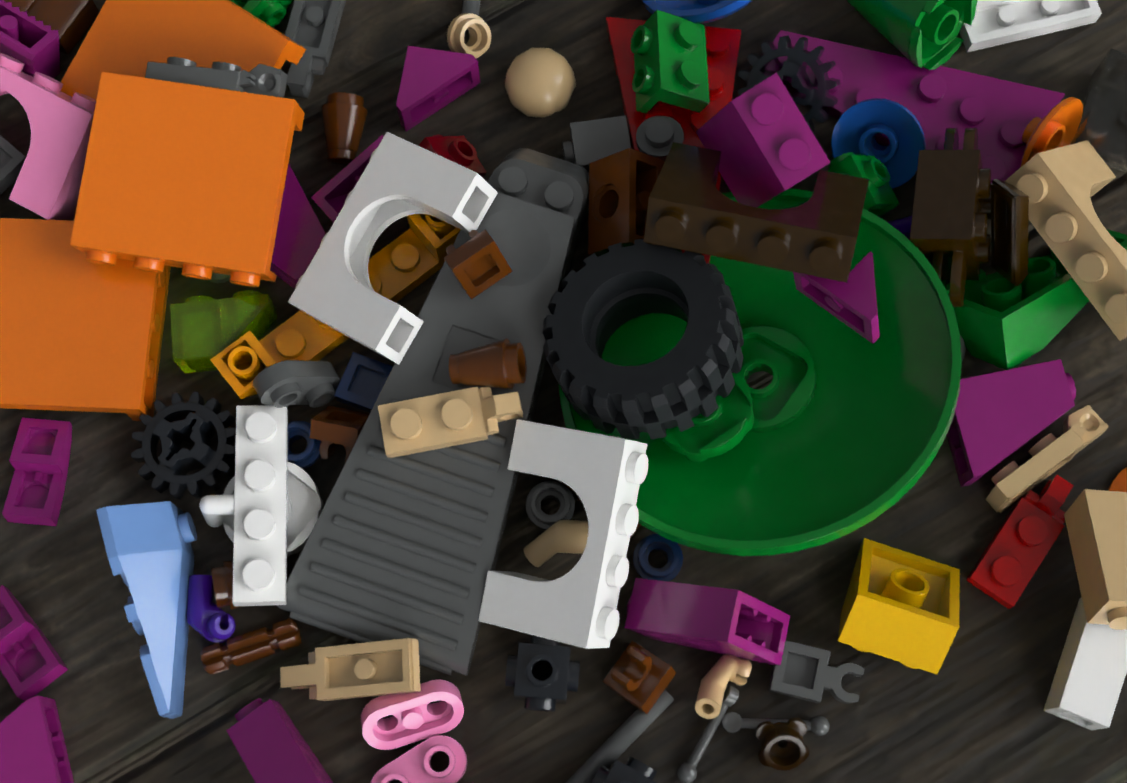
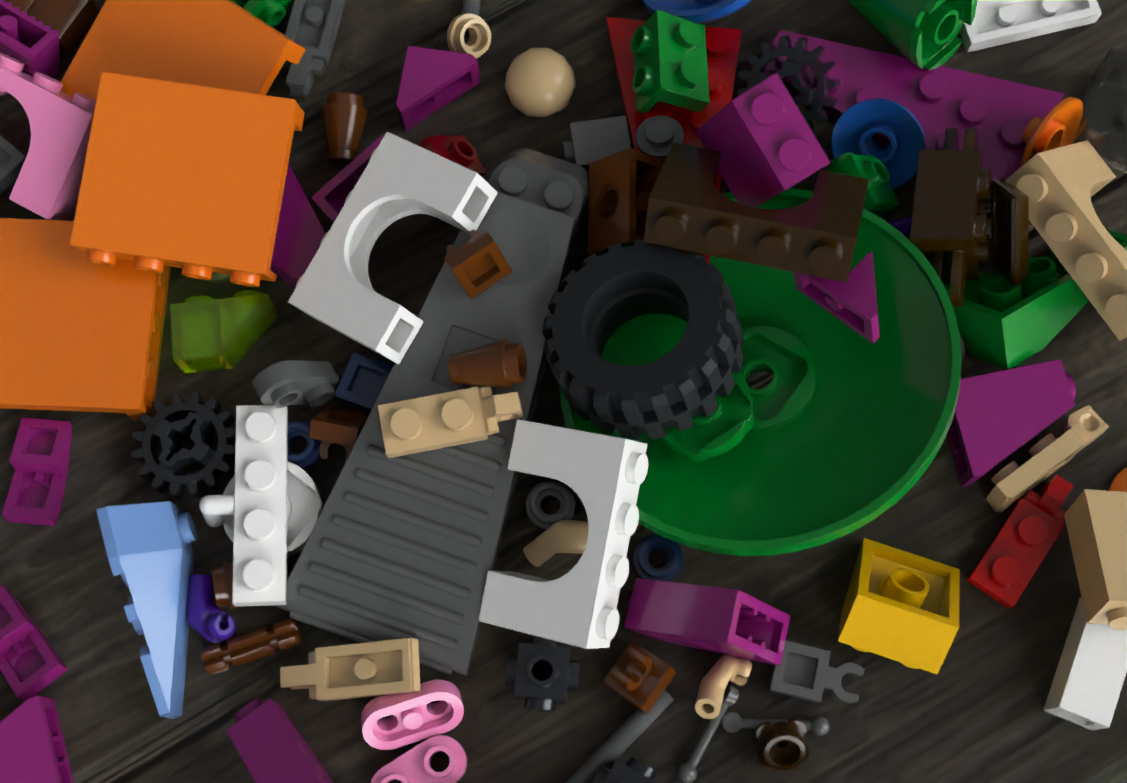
dark grey hinge [145,57,288,98] -> none
light orange slope [210,214,461,399] -> none

